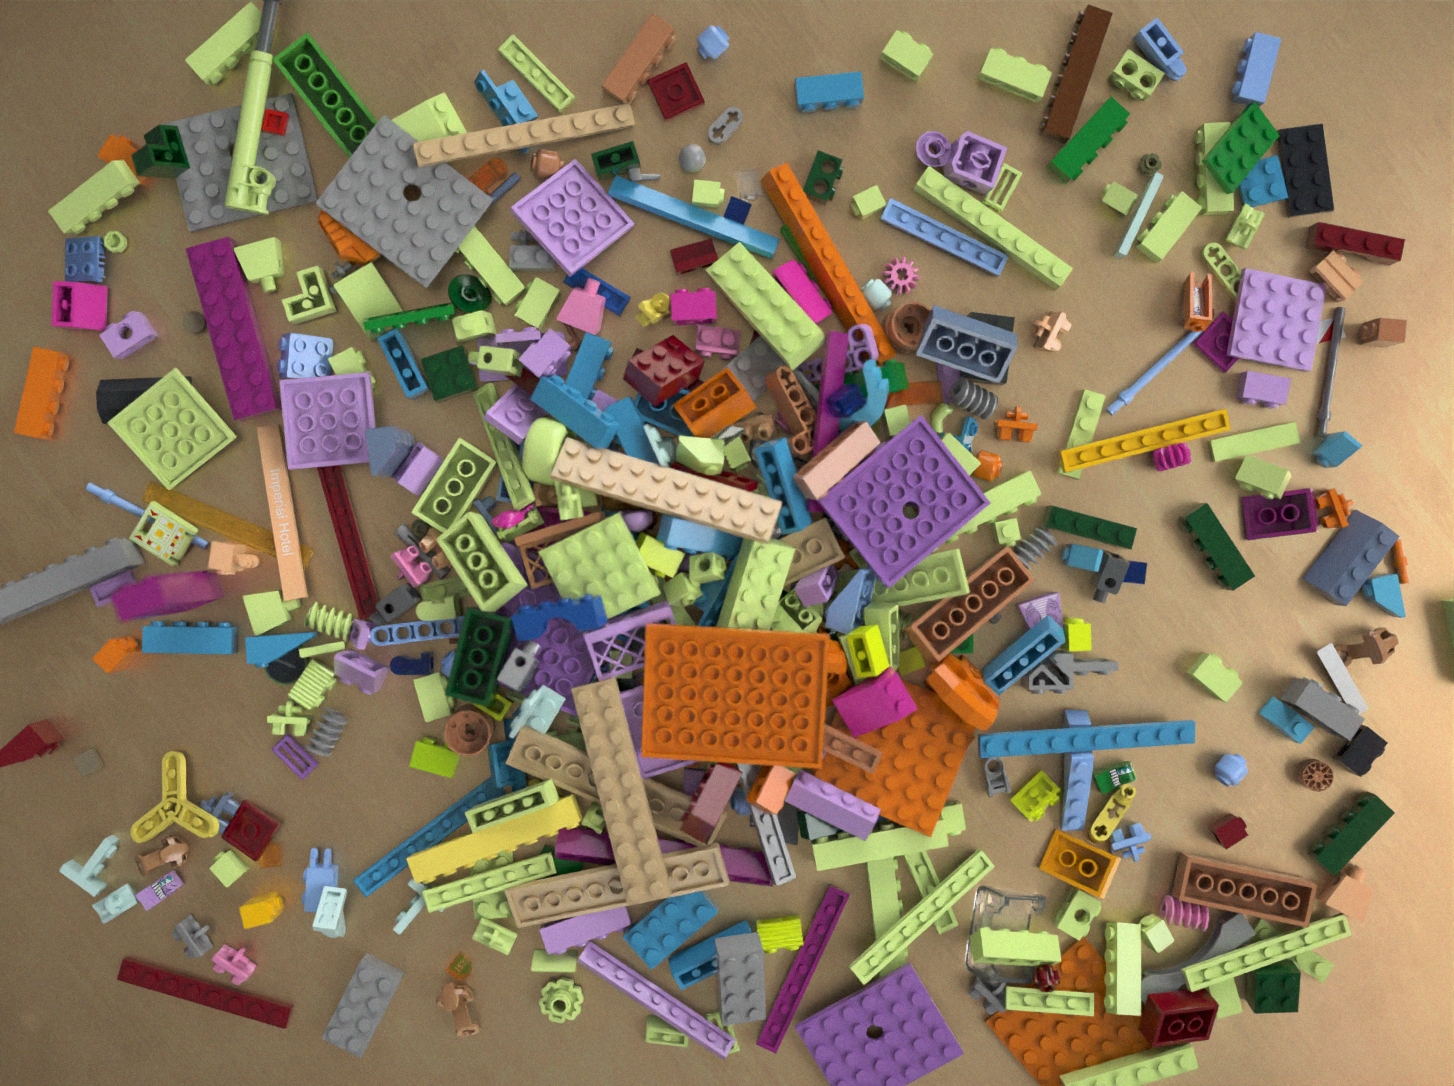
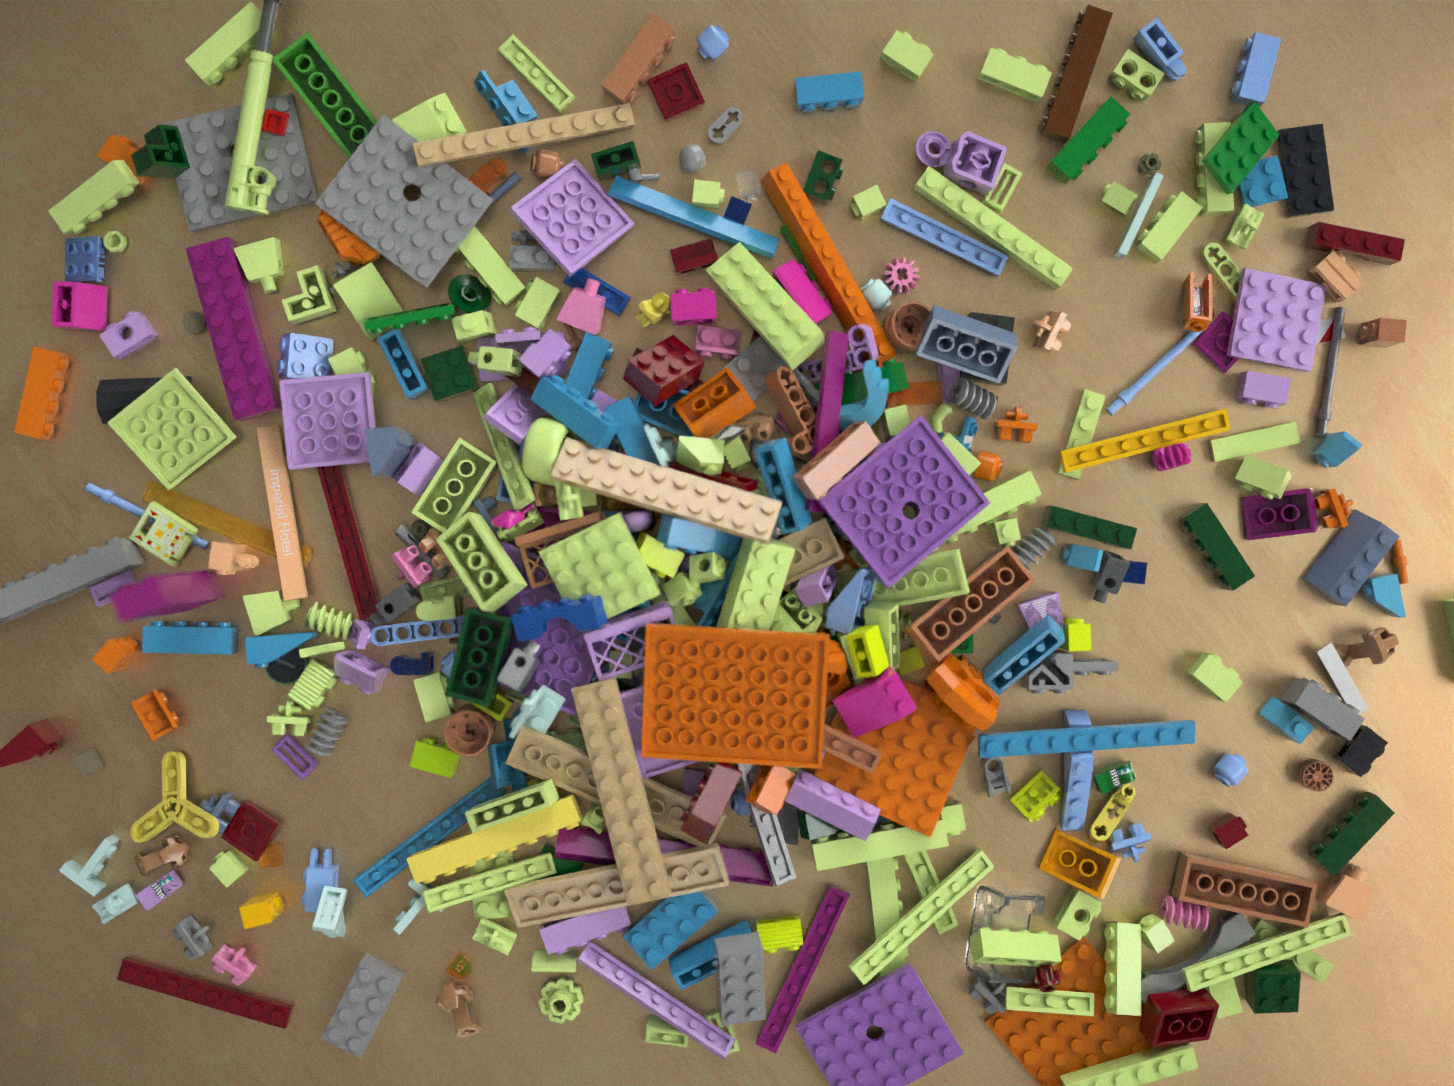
clear blue brick [825,384,867,418] -> none
none -> orange bracket [130,689,179,742]

